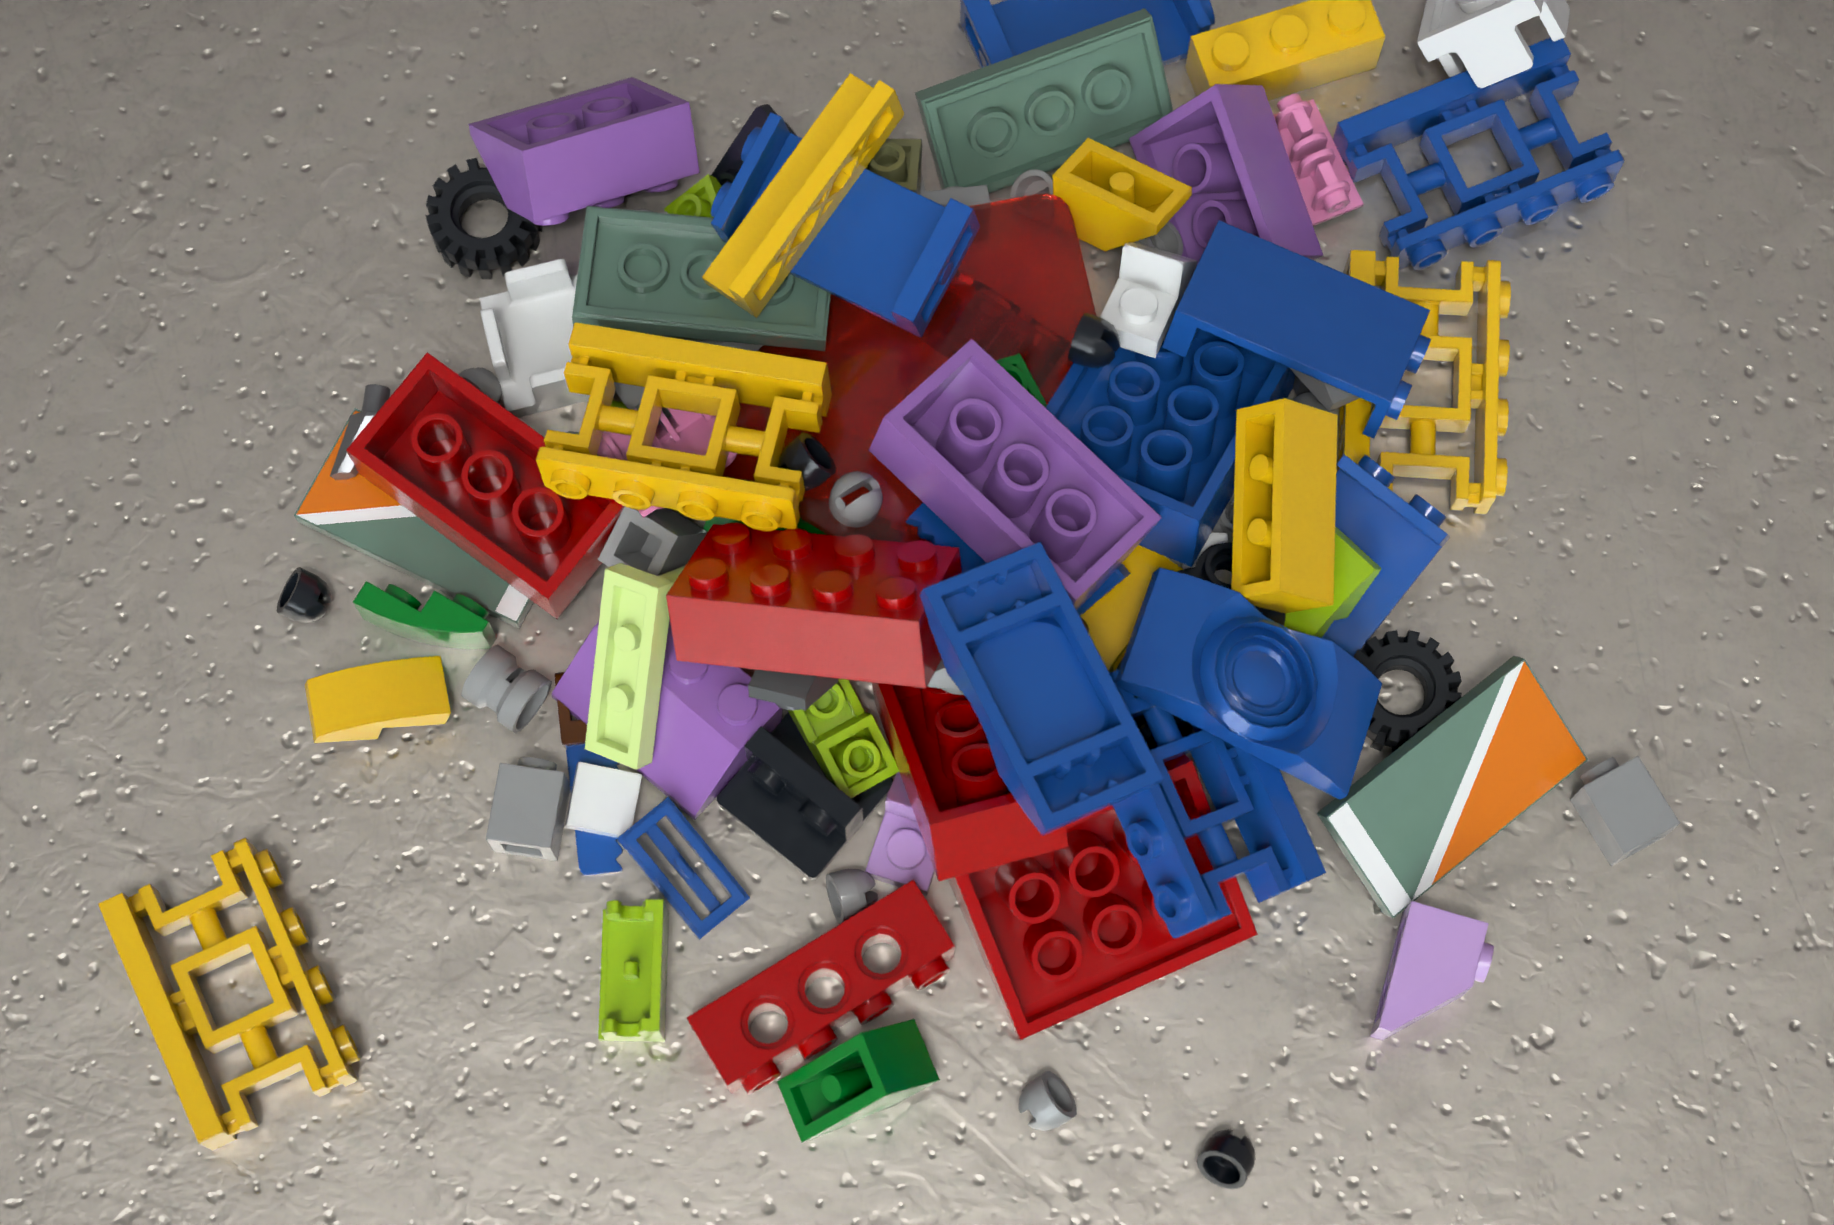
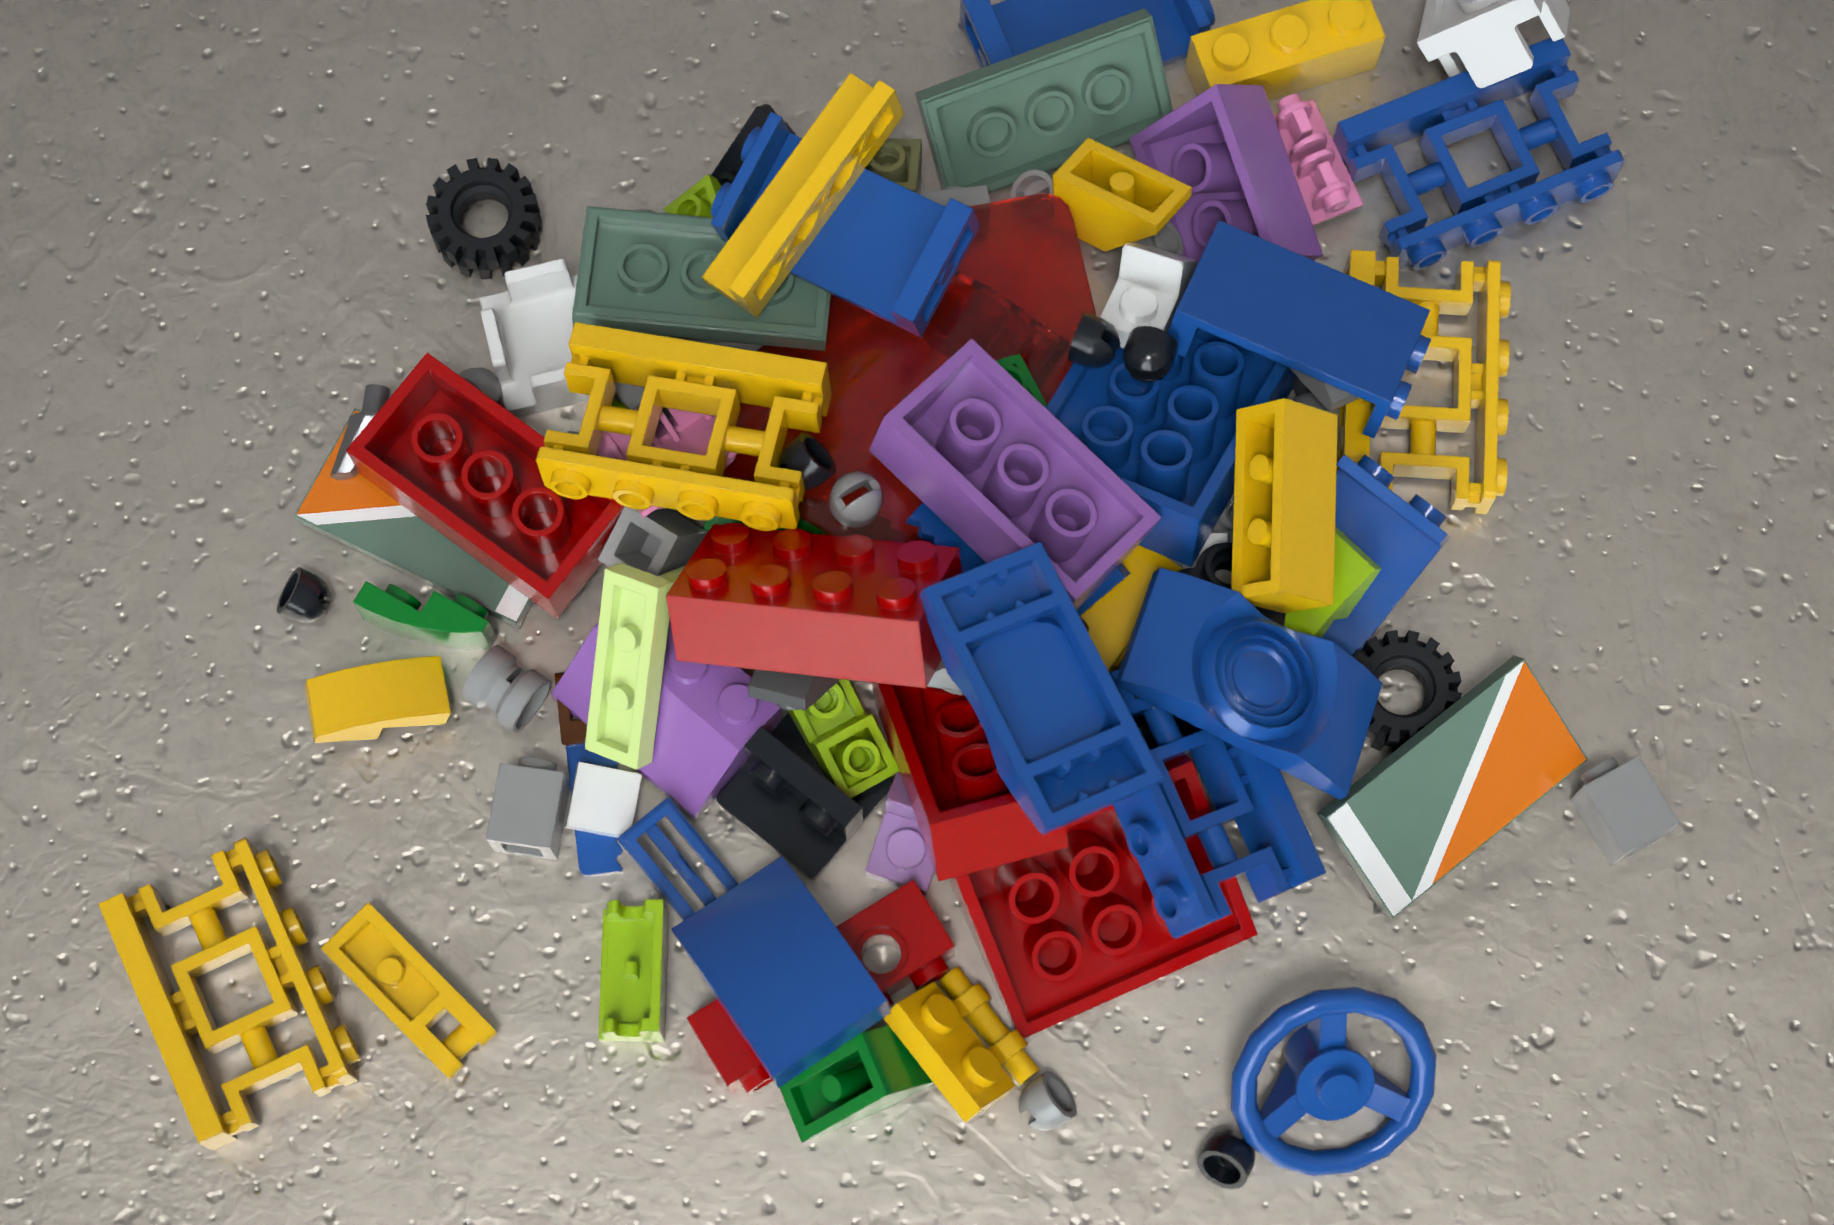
medium lavender slope [469,77,700,226] -> none
light grey hinge [826,869,878,924] -> none
lavender slope [1370,901,1494,1040] -> none
none -> yellow plate [320,902,497,1080]
none -> blue slope [671,856,891,1088]
none -> yellow plate [883,966,1040,1123]
none -> black hinge [1123,326,1178,383]
none -> blue piece [1231,987,1437,1176]

